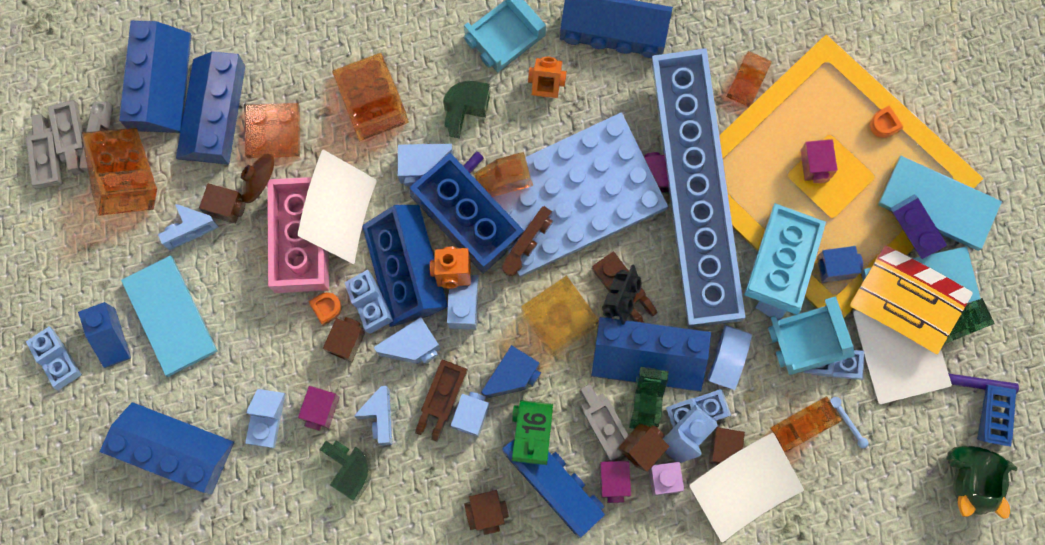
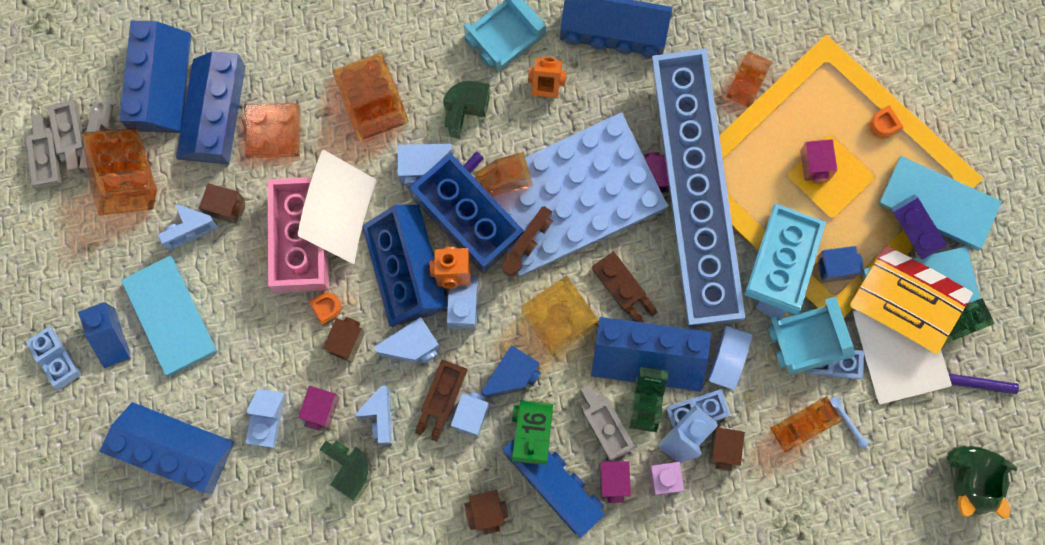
reddish brown dish [241,154,274,203] -> none
light blue slope [344,269,393,334] -> none
black hinge [602,265,642,325] -> none
reddish brown brick [617,423,670,472] -> none
white sticker [690,433,804,542] -> none
blue slope [977,384,1016,447] -> none

